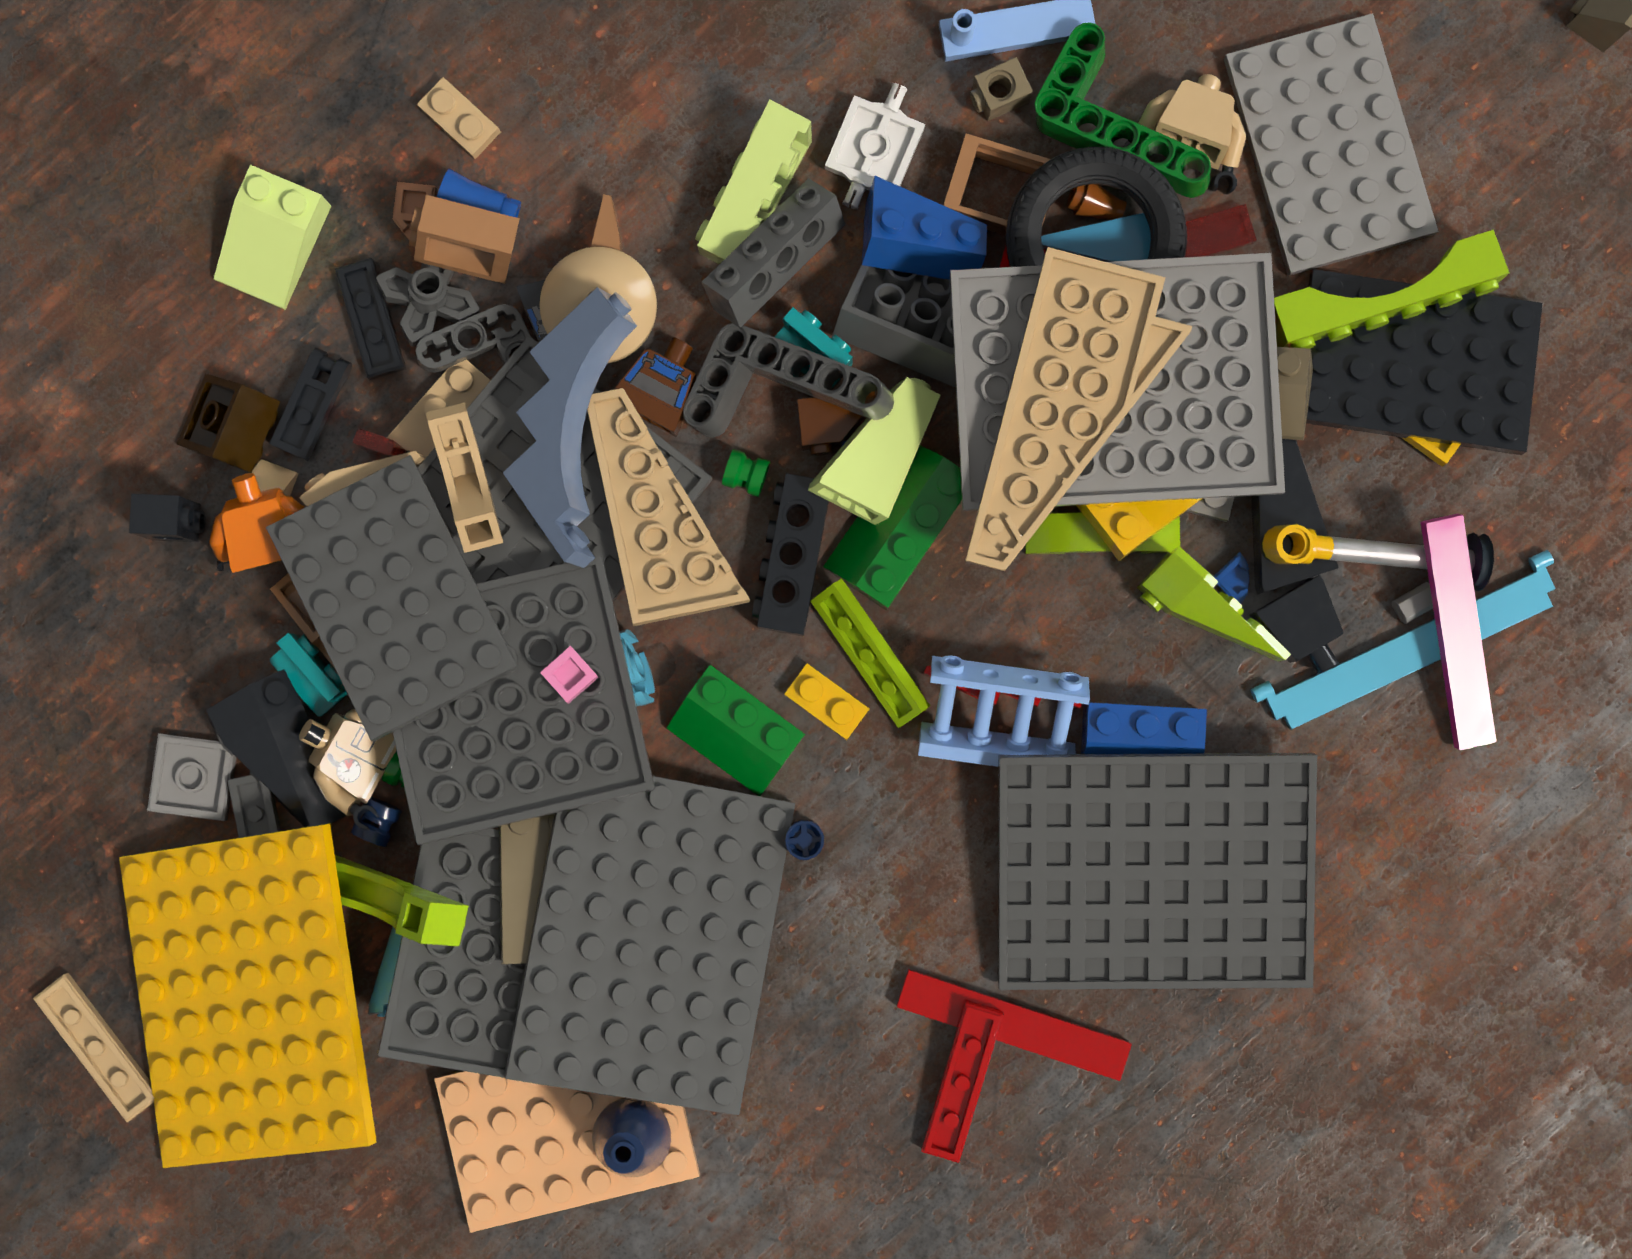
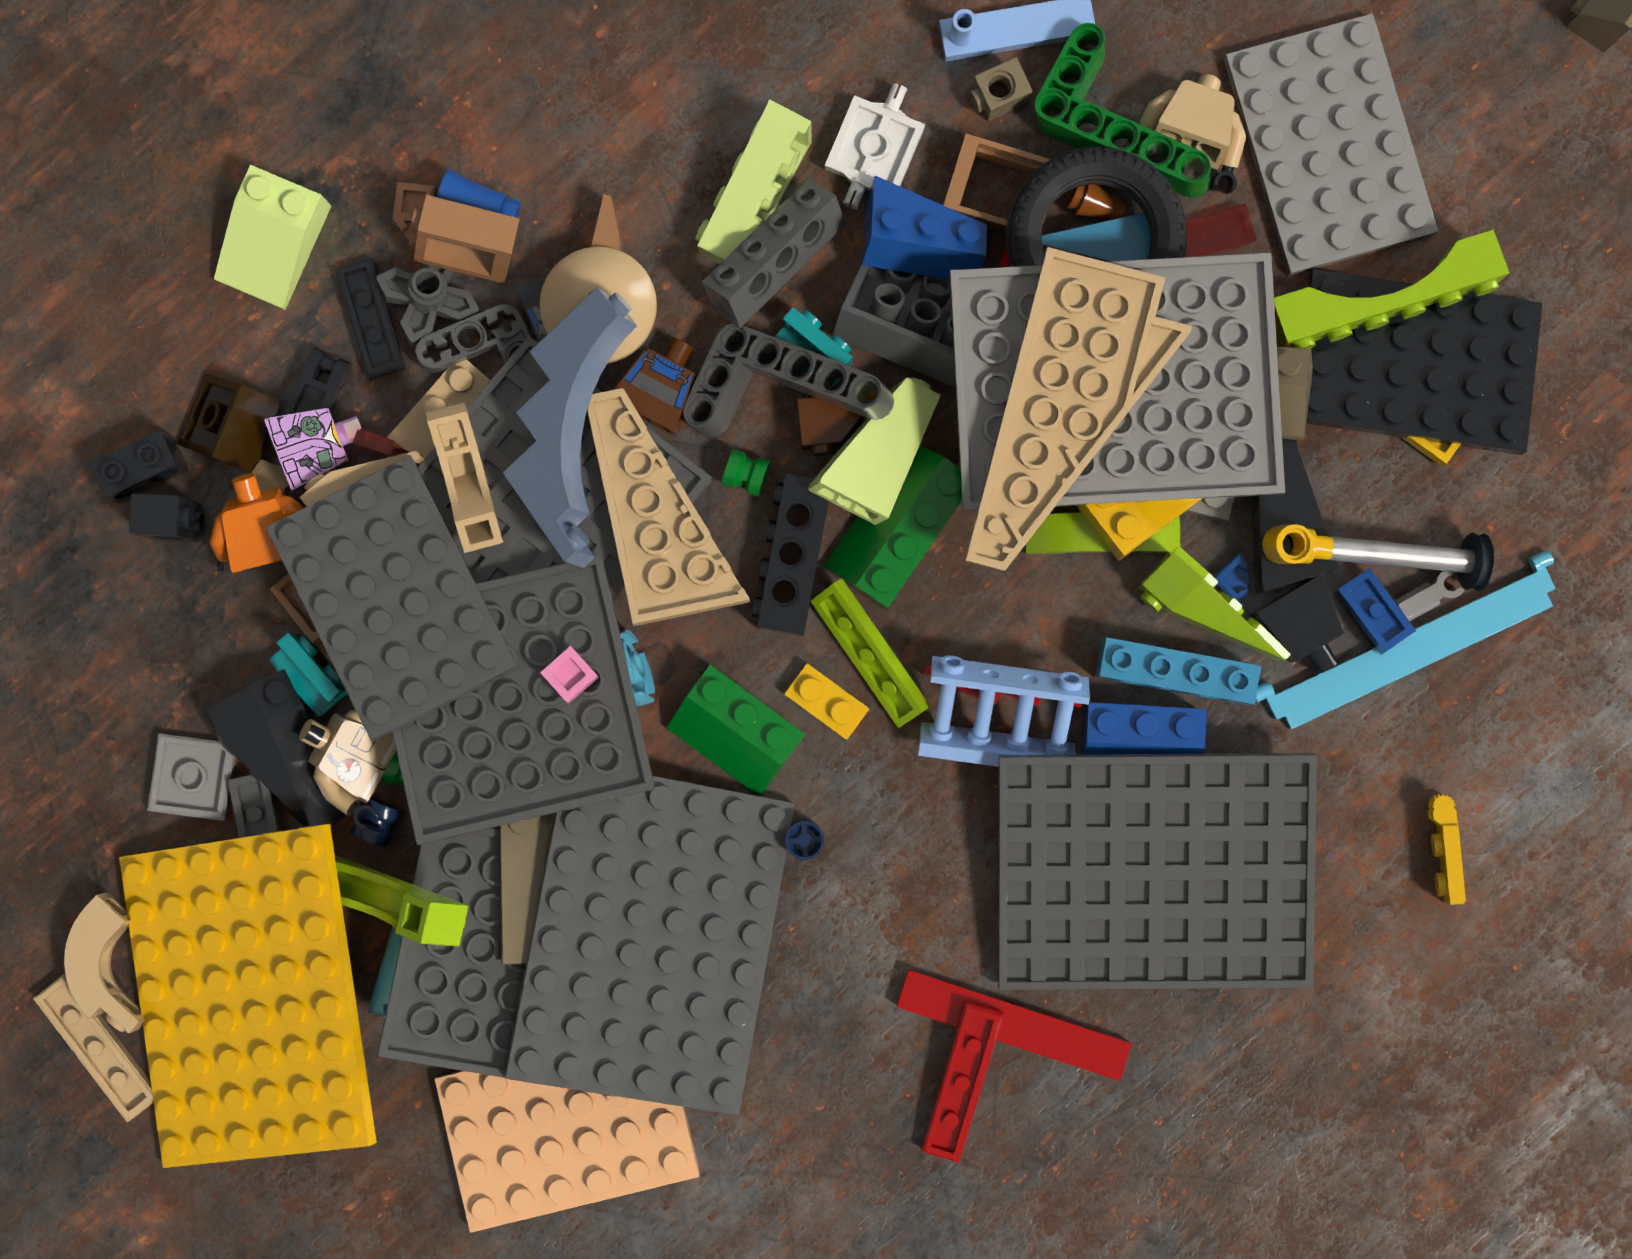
tan plate [417,77,501,159] -> none
dark blue cone [592,1098,671,1177] -> none
tile [1420,513,1496,750] -> none
none -> tan arch [64,892,146,1034]
none -> black brick [89,430,189,504]
none -> lavender torso [264,408,365,492]
none -> dark azure brick [1094,637,1261,705]
none -> blue plate [1335,568,1416,655]
none -> yellow hinge [1427,794,1466,905]

